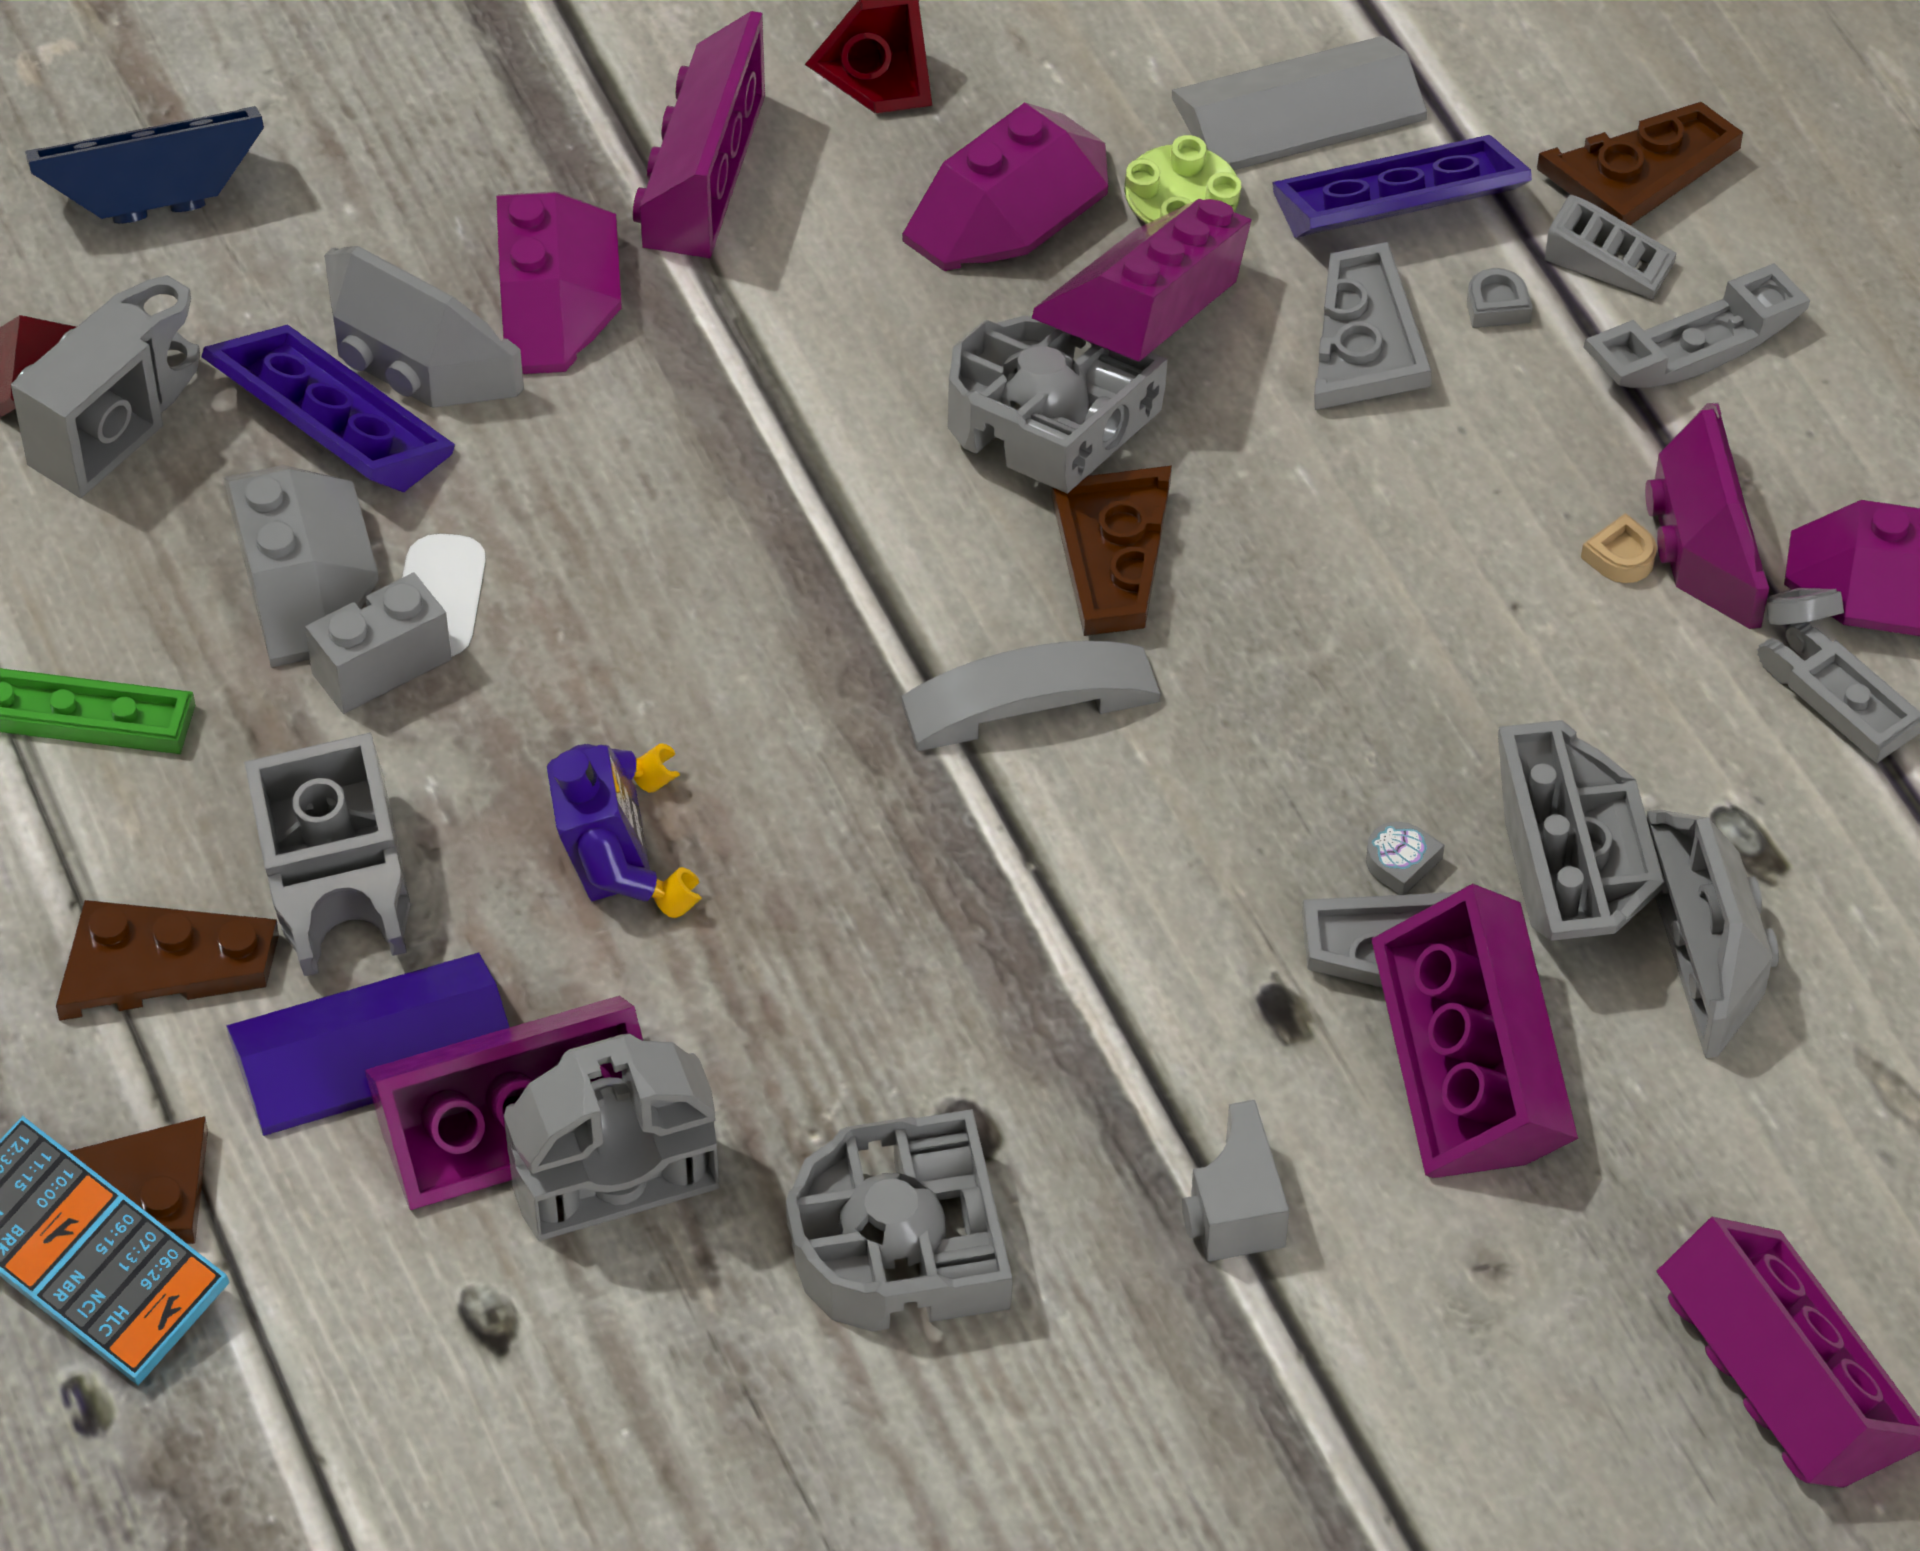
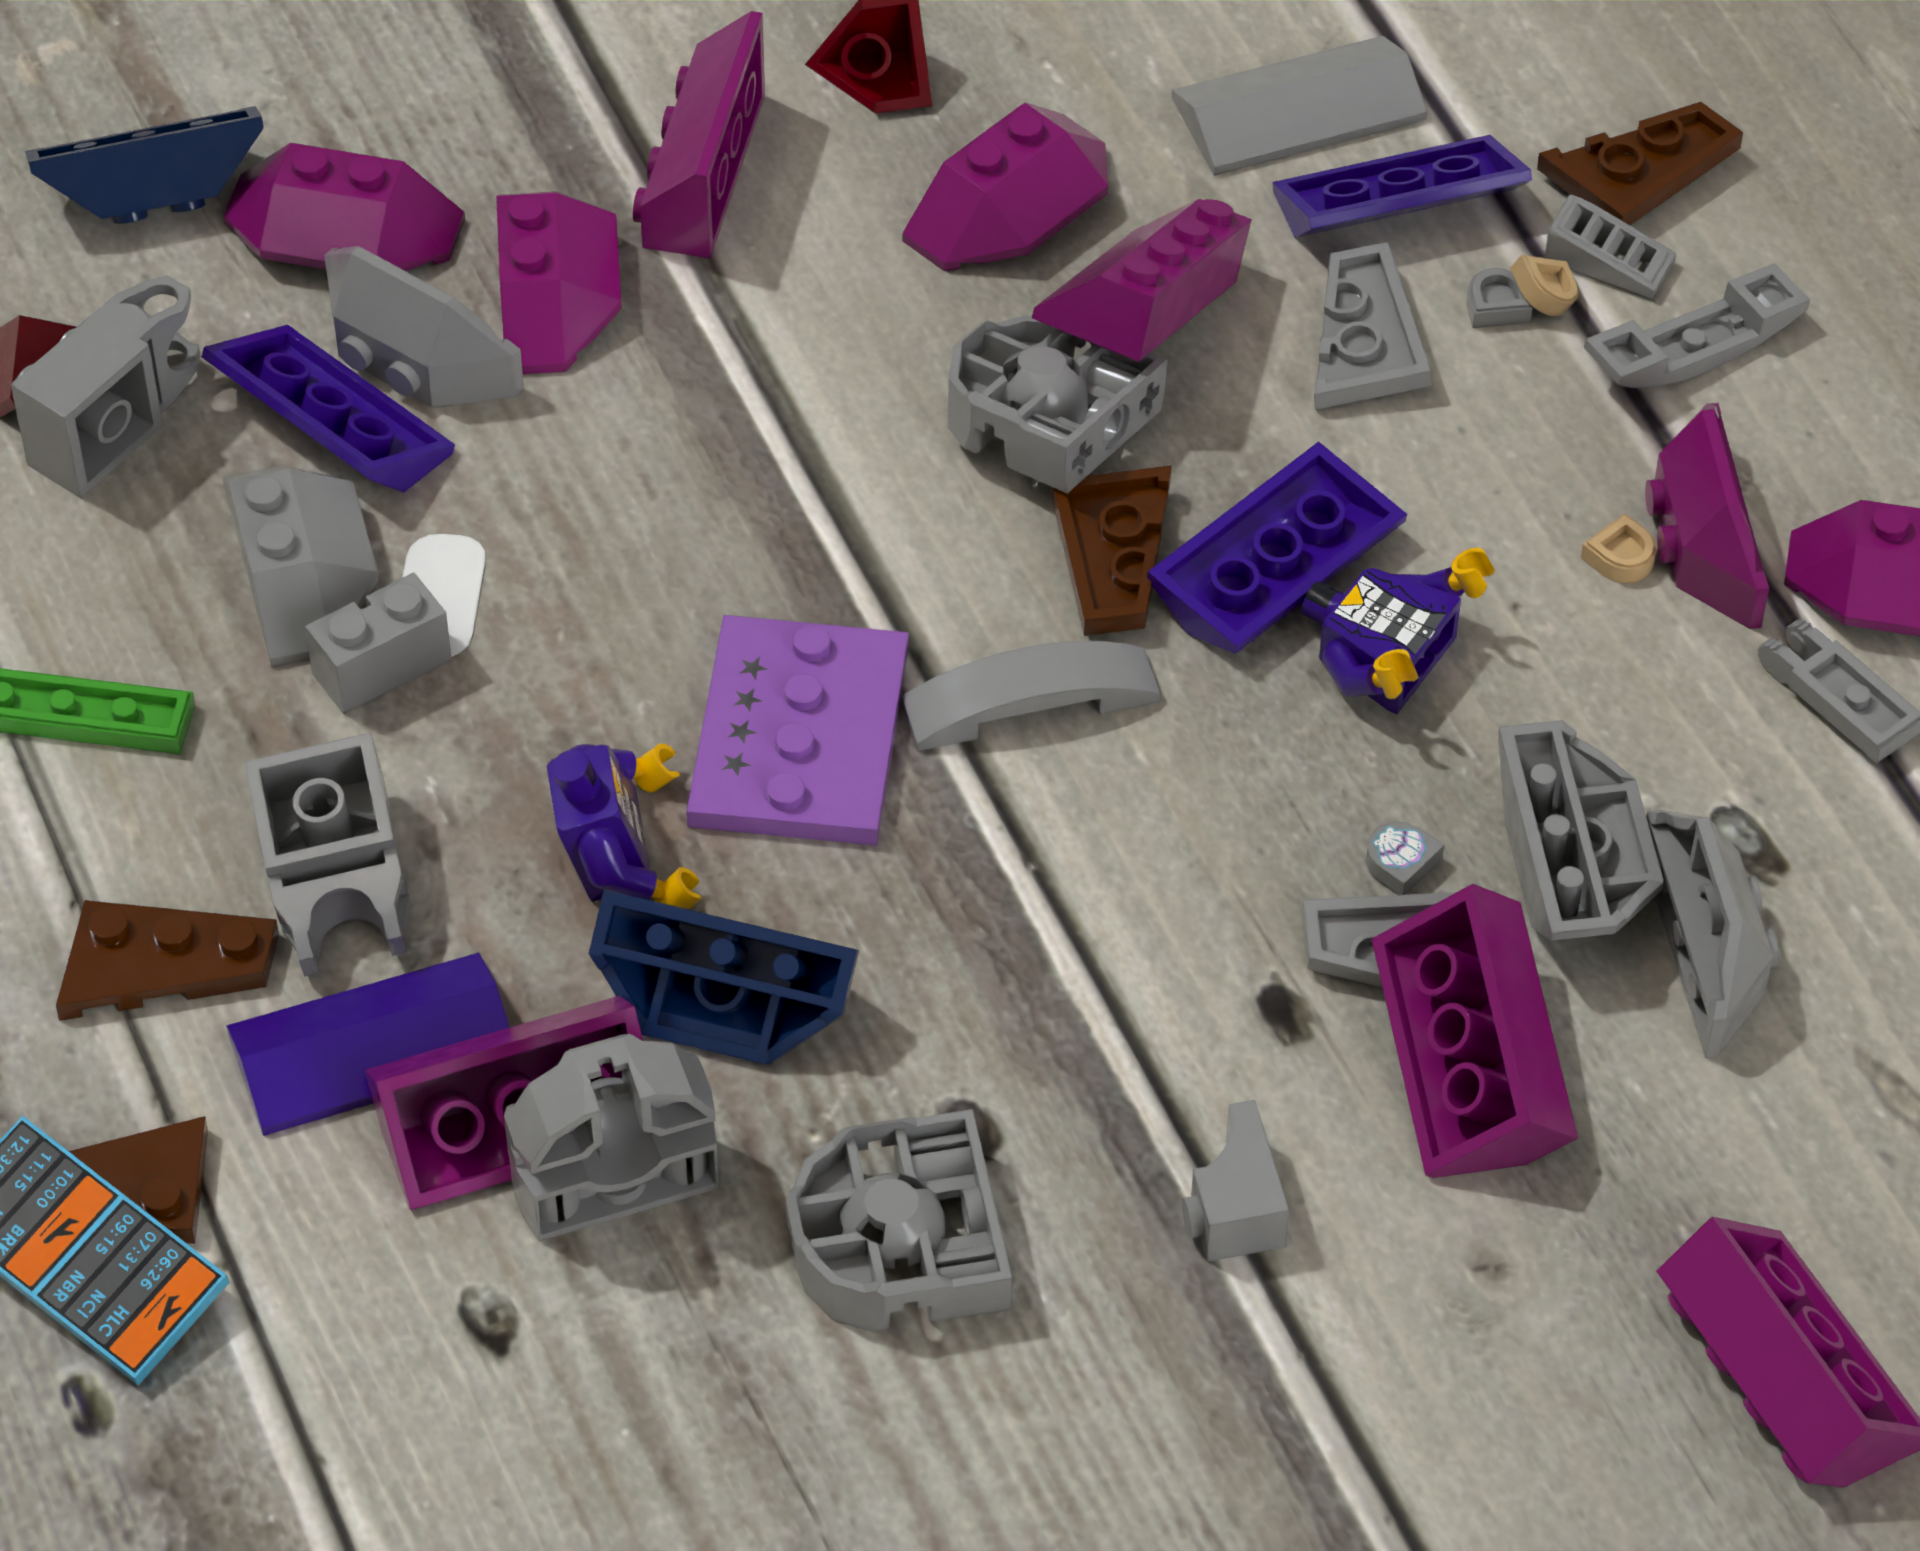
yellowish green dish [1124,135,1241,224] -> none
light grey tile [1766,588,1844,625] -> none
none -> magenta wedge [223,143,465,271]
none -> dark blue wedge [588,890,859,1065]
none -> medium lavender plate [686,615,909,845]
none -> dark purple slope [1147,441,1407,654]
none -> torso [1301,548,1495,715]
none -> tan tile [1510,255,1579,317]

